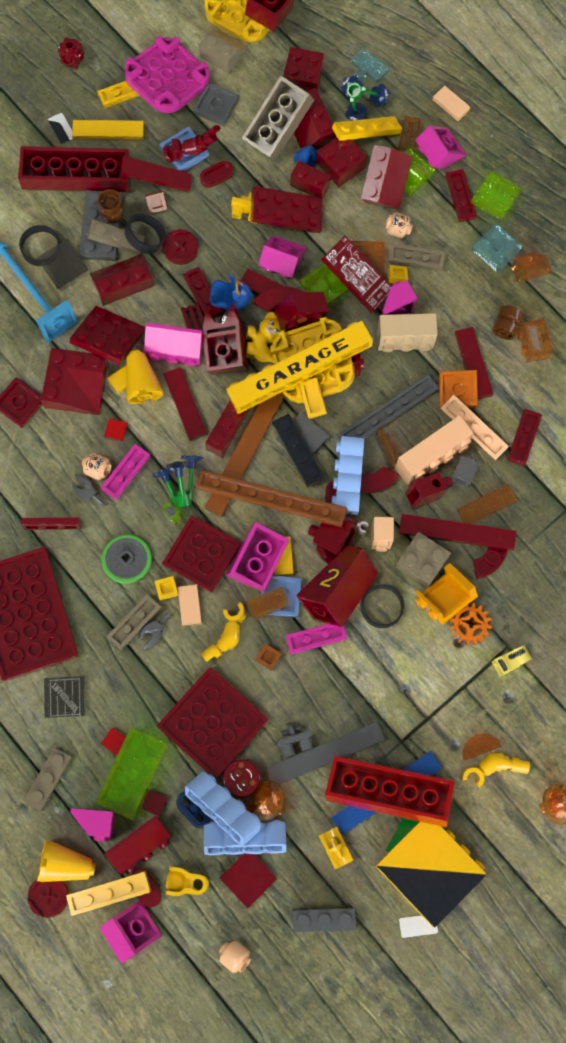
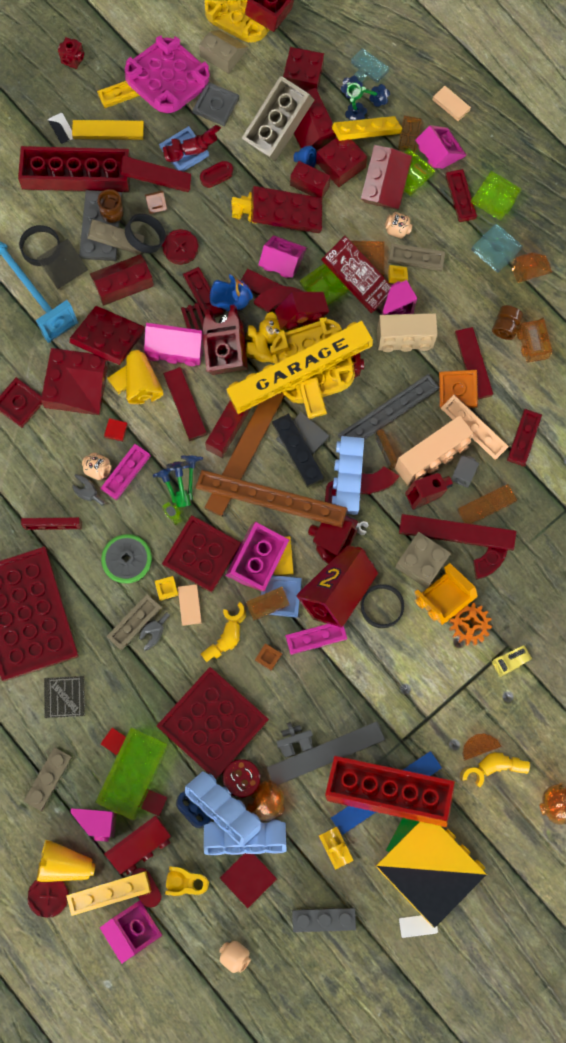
light nougat brick [371,517,394,552] -> none

